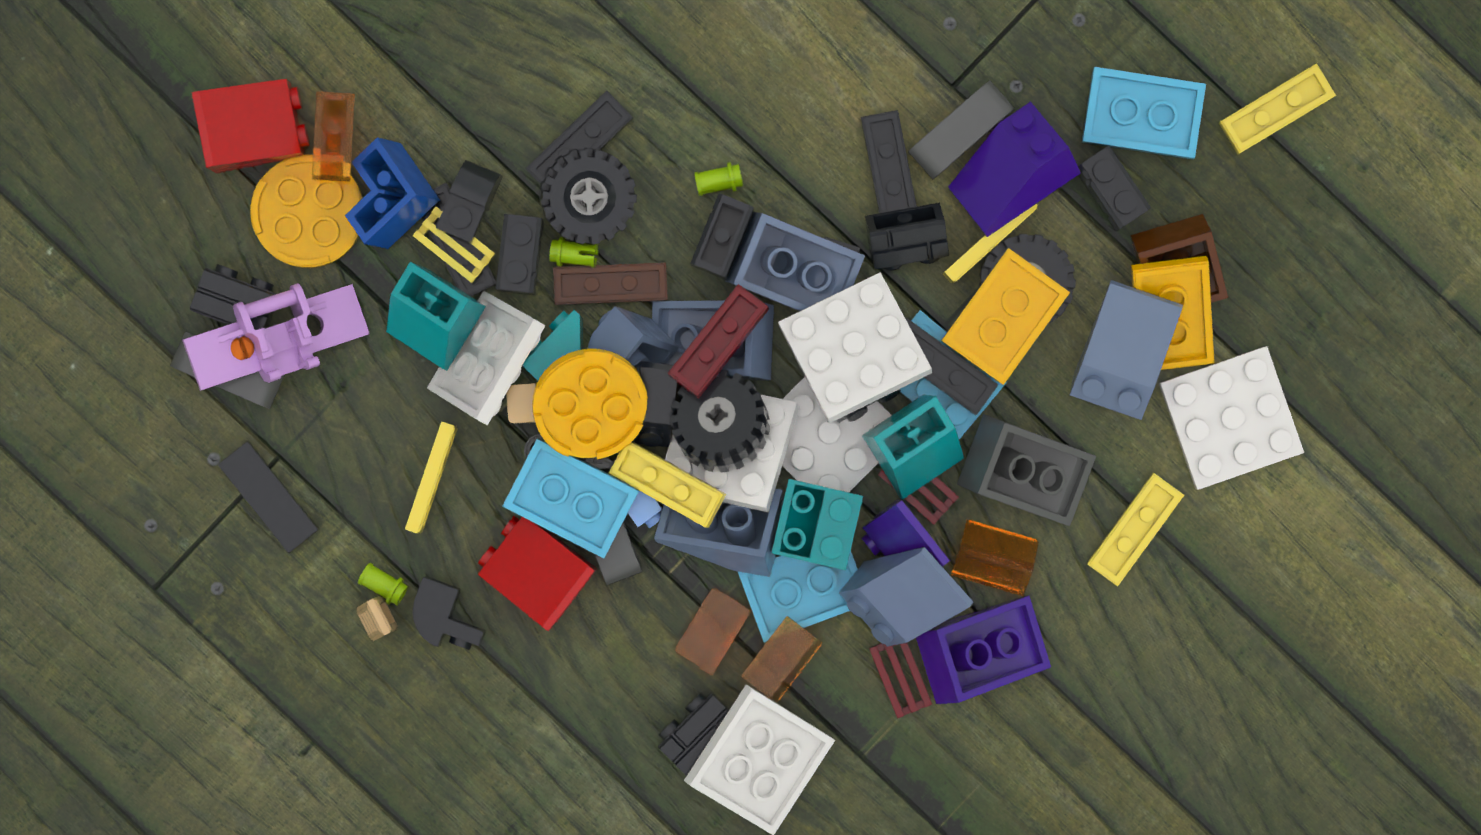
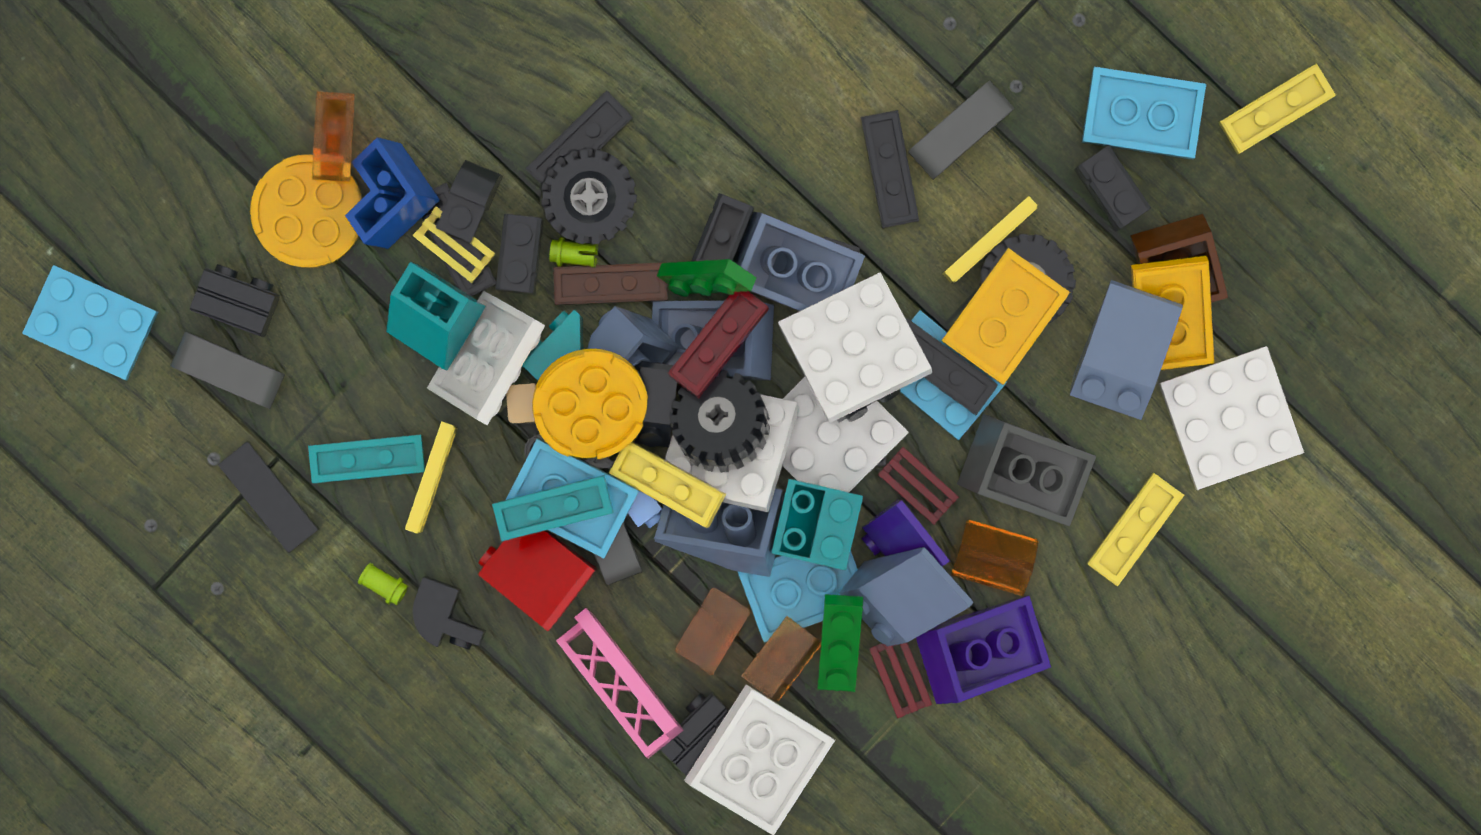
lavender piece [182,283,369,391] -> none
red slope [191,79,309,173] -> none
tan slope [357,596,398,641] -> none
lime pin [694,162,743,196] -> none
teal slope [862,394,964,499] -> none
black brick [865,202,949,271] -> none
dark purple slope [948,101,1081,237] -> none
none -> medium azure plate [22,265,158,381]
none -> teal plate [308,435,426,483]
none -> teal plate [492,475,614,541]
none -> bright pink fence [556,608,684,759]
none -> green plate [657,259,757,297]
none -> green plate [818,594,863,692]

